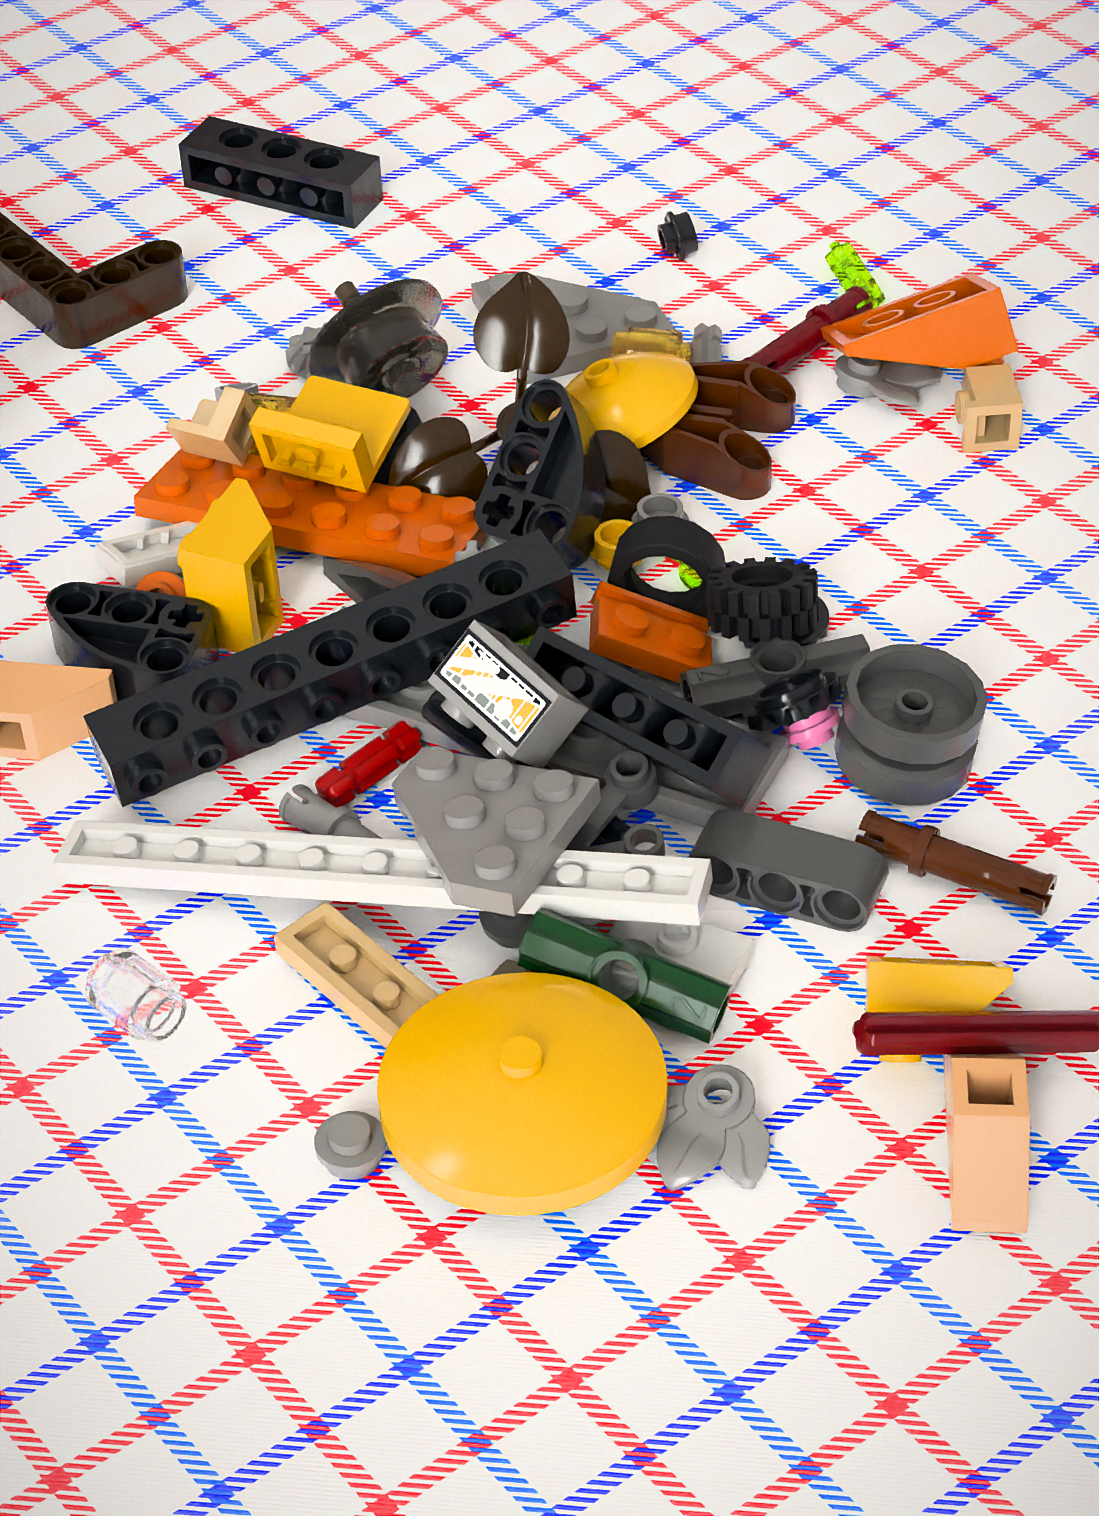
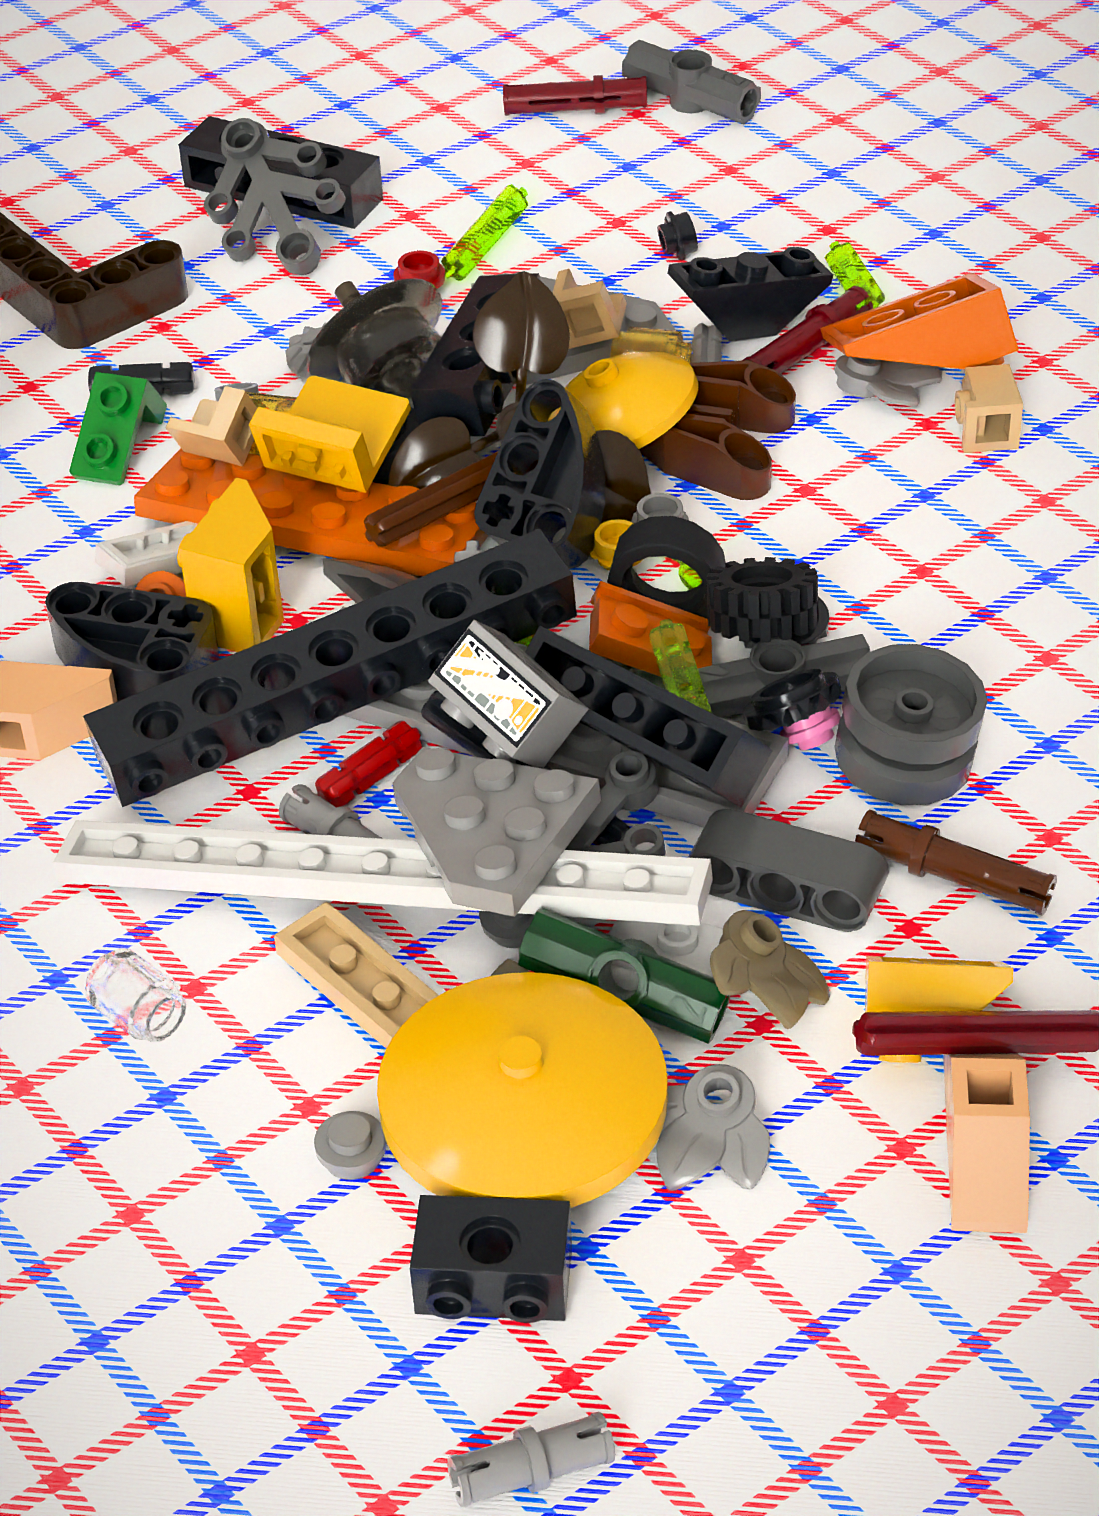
none -> green bracket [69,372,167,485]
none -> black axle [88,362,195,395]
none -> dark grey plant [204,118,345,275]
none -> reddish brown axle [364,451,538,547]
none -> red plate [393,250,445,297]
none -> black brick [409,273,541,437]
none -> black brick [409,1195,572,1323]
none -> clear neon green axle [441,184,529,281]
none -> light grey pin [447,1411,616,1508]
none -> dark red pin [503,75,648,116]
none -> tan panel [552,269,627,349]
none -> dark grey piece [622,39,761,125]
none -> clear neon green axle [649,619,712,713]
none -> black slope [667,247,833,342]
none -> dark tan plate [710,910,830,1029]

